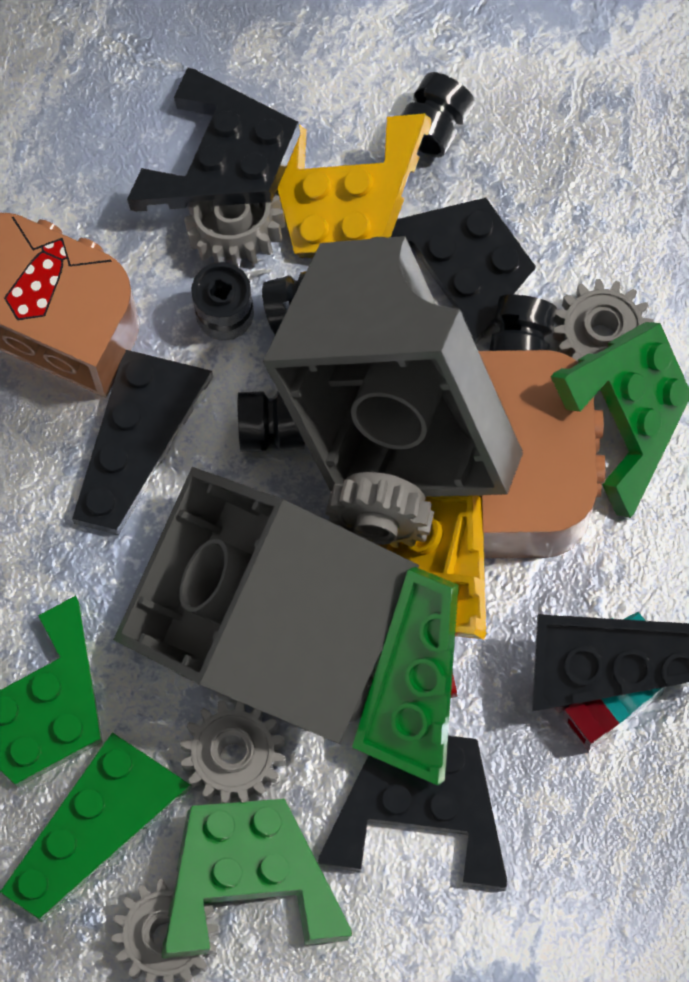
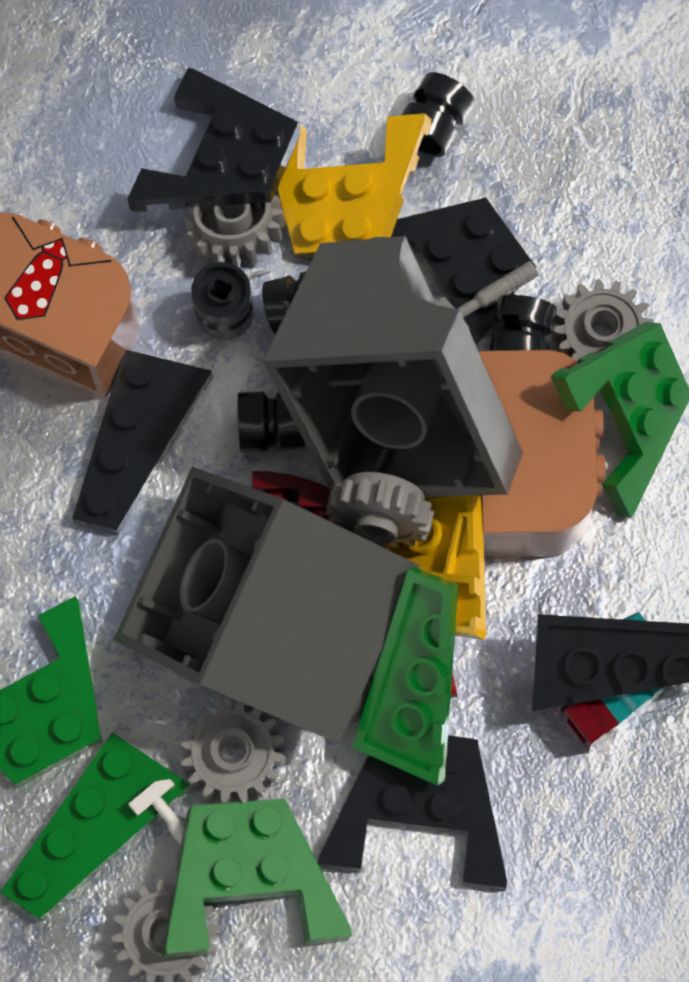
none -> white piece [128,779,185,845]
none -> dark red slope [252,471,331,521]
none -> light grey piece [438,261,539,332]

